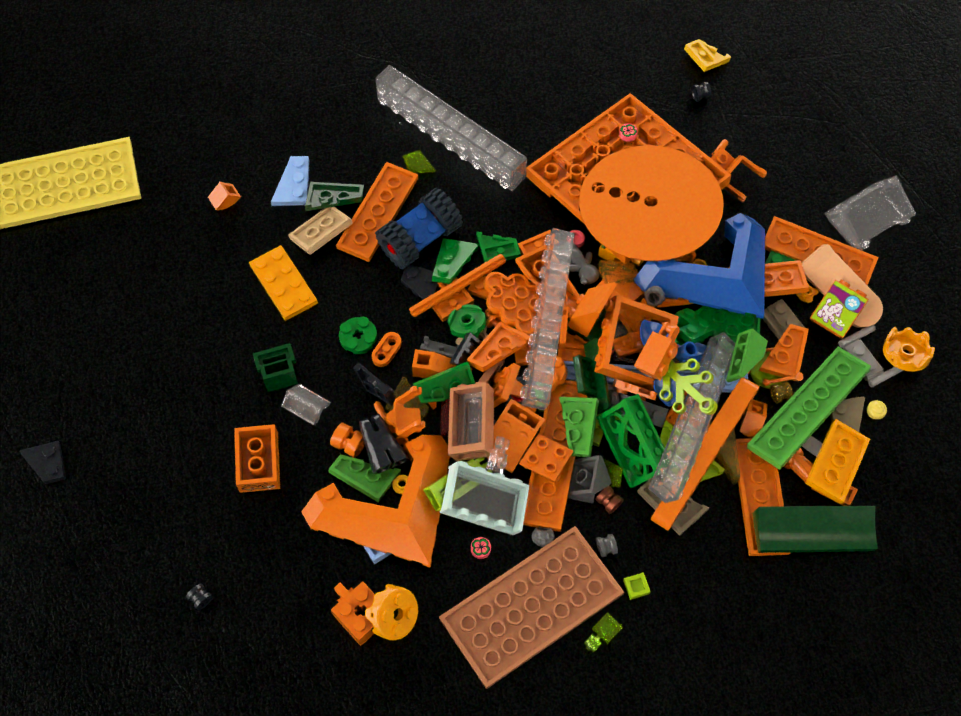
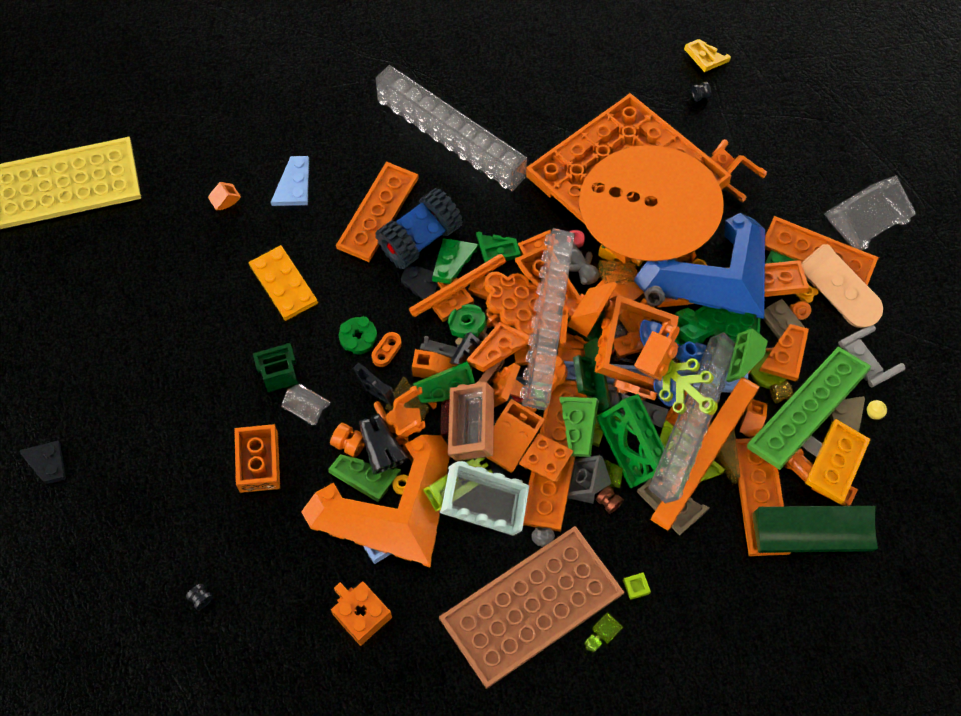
tan tile [288,207,353,255] -> none
dark green wing [305,182,364,211] -> none
light orange plate [365,584,418,640] -> none
clear neon green piece [403,150,436,173] -> none
tile [471,537,491,559] -> none
clear plate [486,436,510,474] -> none
dark grey wheel [596,534,618,558] -> none
coral tile [619,124,637,141] -> none
orange hinge [762,372,803,386] -> none
brick [810,279,869,339] -> none
light orange plate [883,327,935,372] -> none
none -> orange plate [790,301,811,320]

